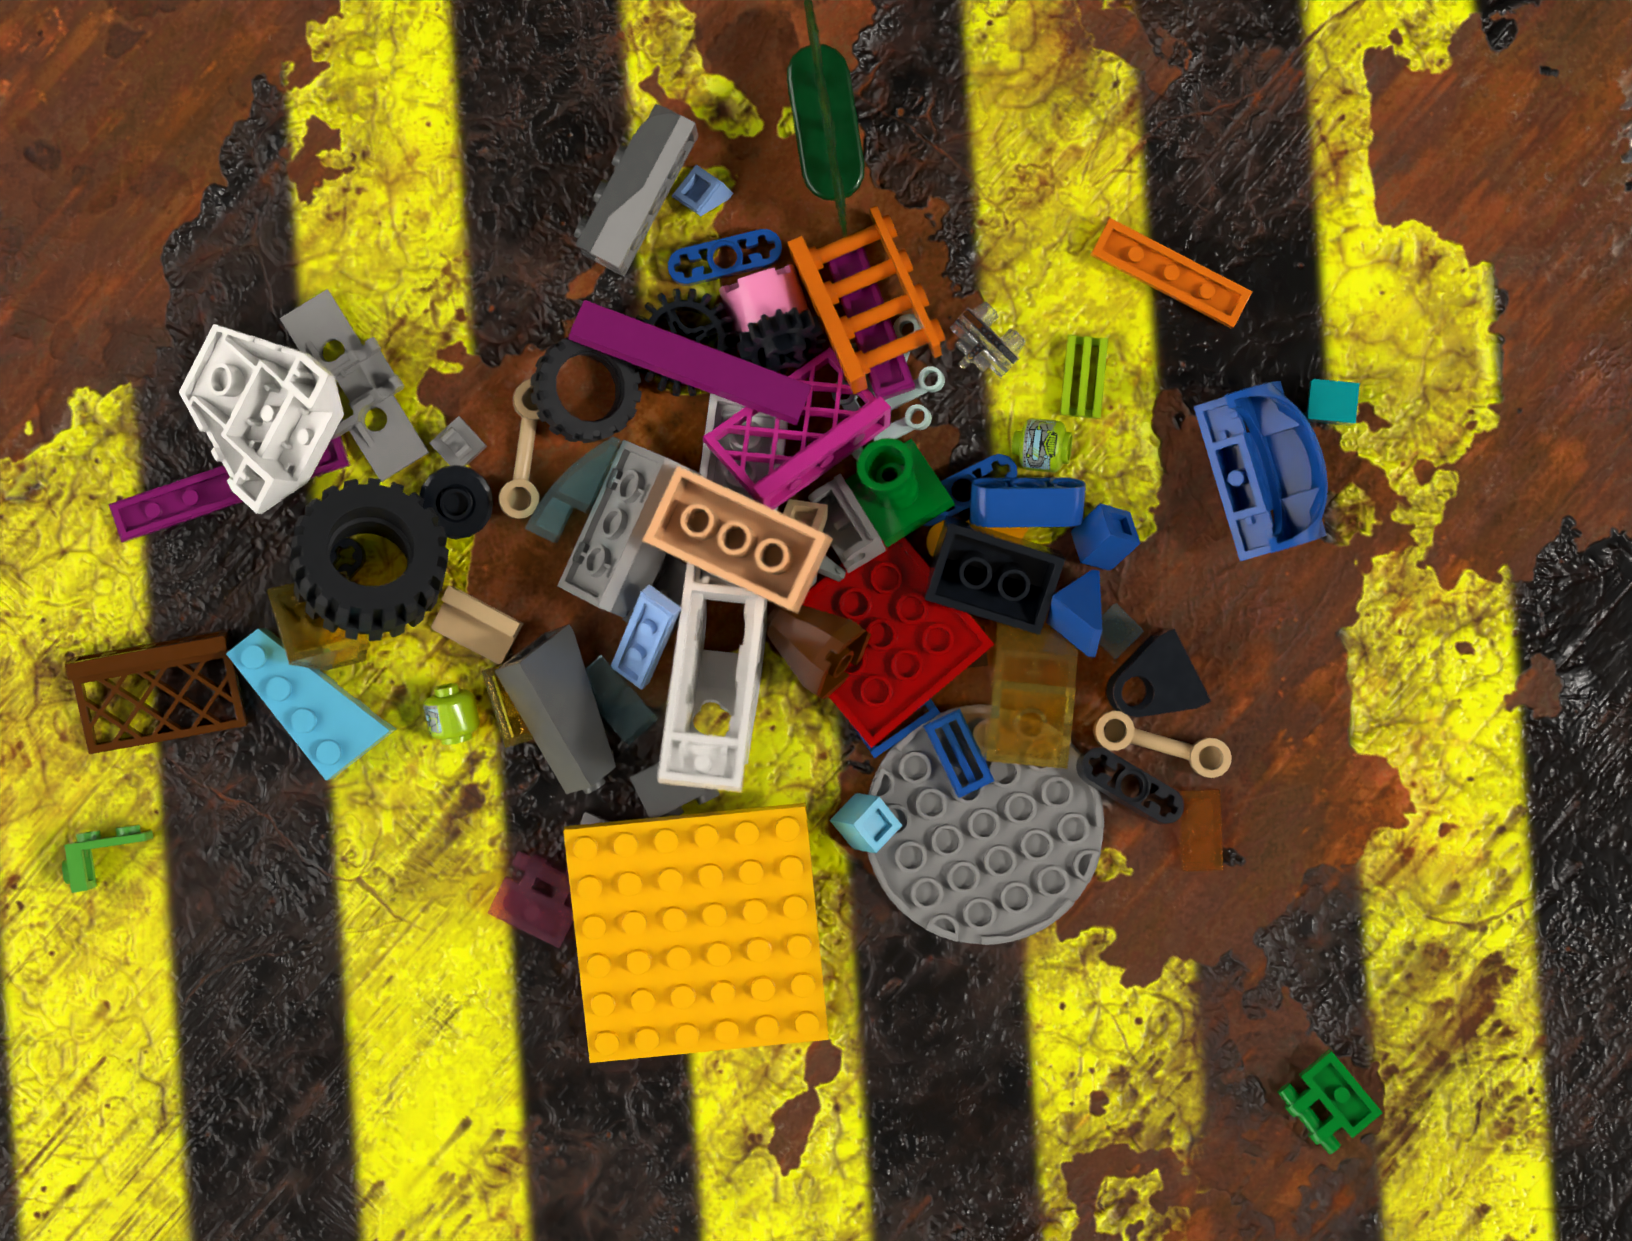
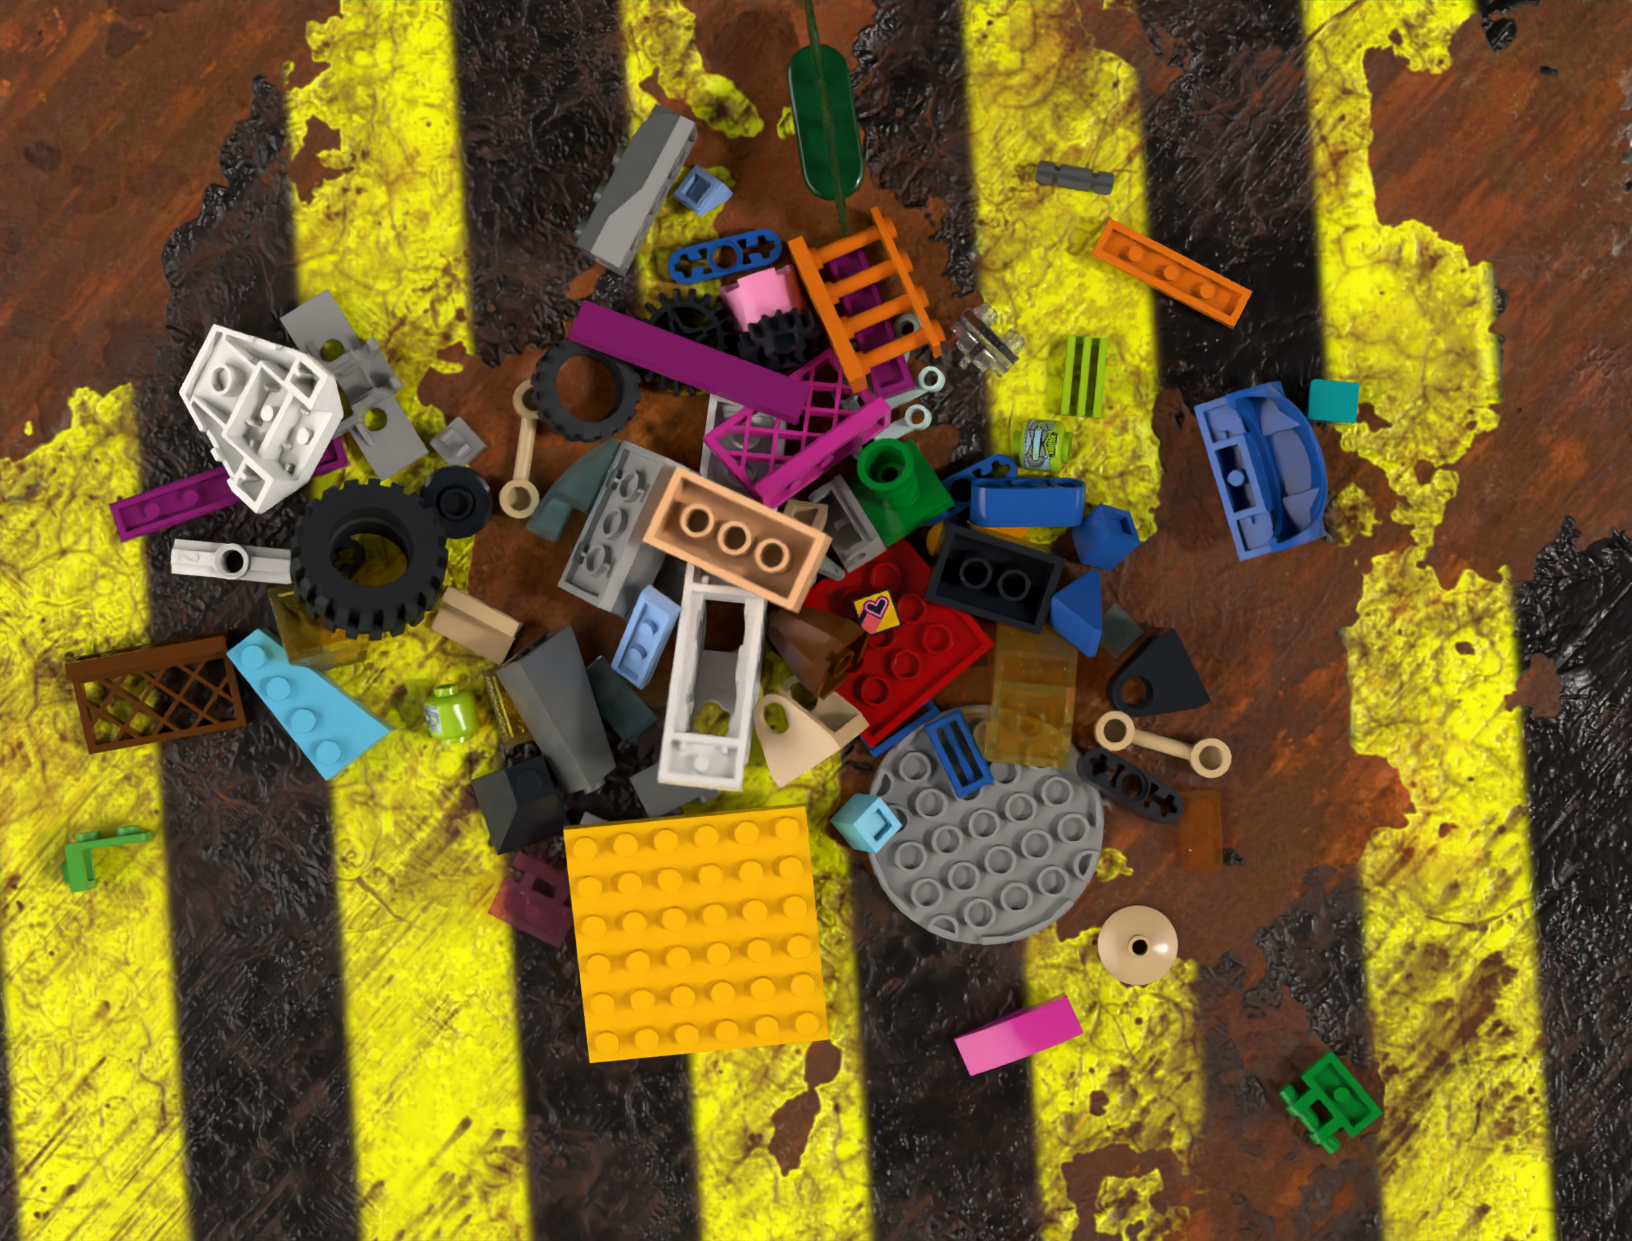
none -> white piece [171,539,295,585]
none -> black slope [471,755,572,855]
none -> tan hose [753,674,869,789]
none -> tile [851,588,902,637]
none -> dark pink slope [954,992,1083,1076]
none -> dark grey axle [1035,160,1114,195]
none -> tan dish [1098,905,1178,985]

